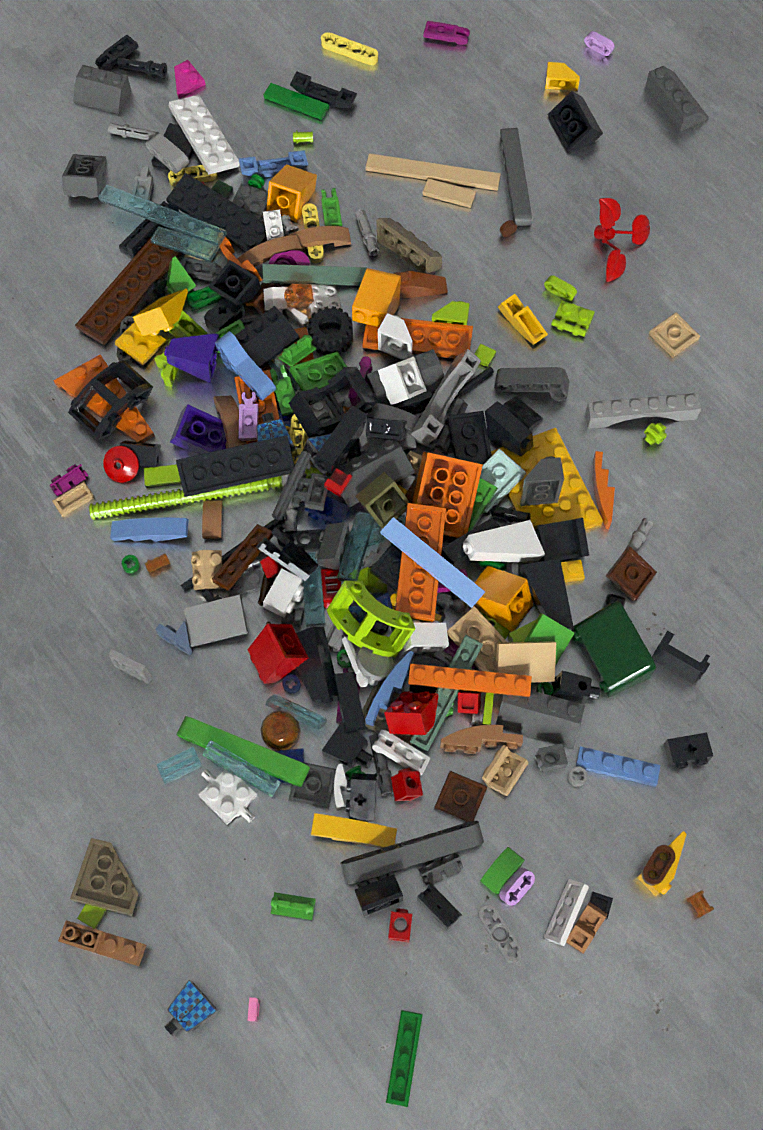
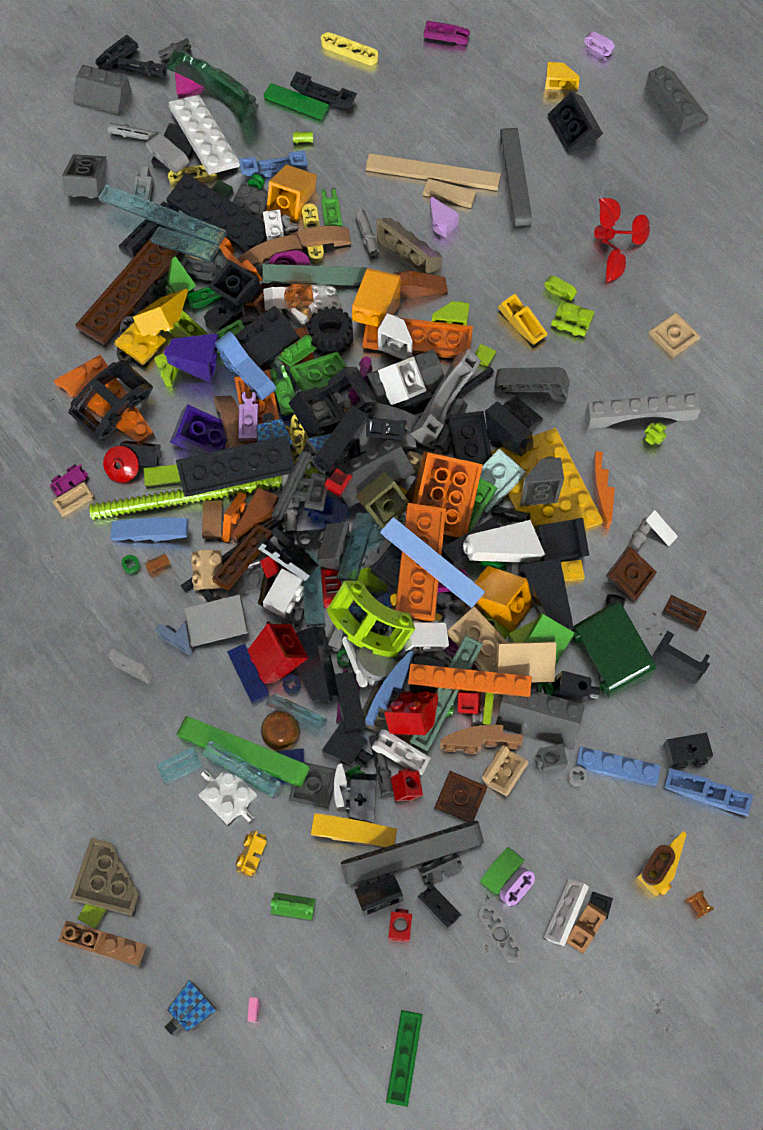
reddish brown tile [499,220,517,237] -> none
none -> dark grey pin [158,38,191,61]
none -> clear green windscreen [166,50,259,124]
none -> orange wing [222,492,248,543]
none -> clear blue tile [227,643,270,704]
none -> dark orange slope [232,488,279,544]
none -> yellow hinge [235,831,267,876]
none -> lavender slope [430,197,459,238]
none -> white sticker [646,511,677,546]
none -> reddish brown tile [662,595,707,630]
none -> medium blue slope [665,768,754,816]

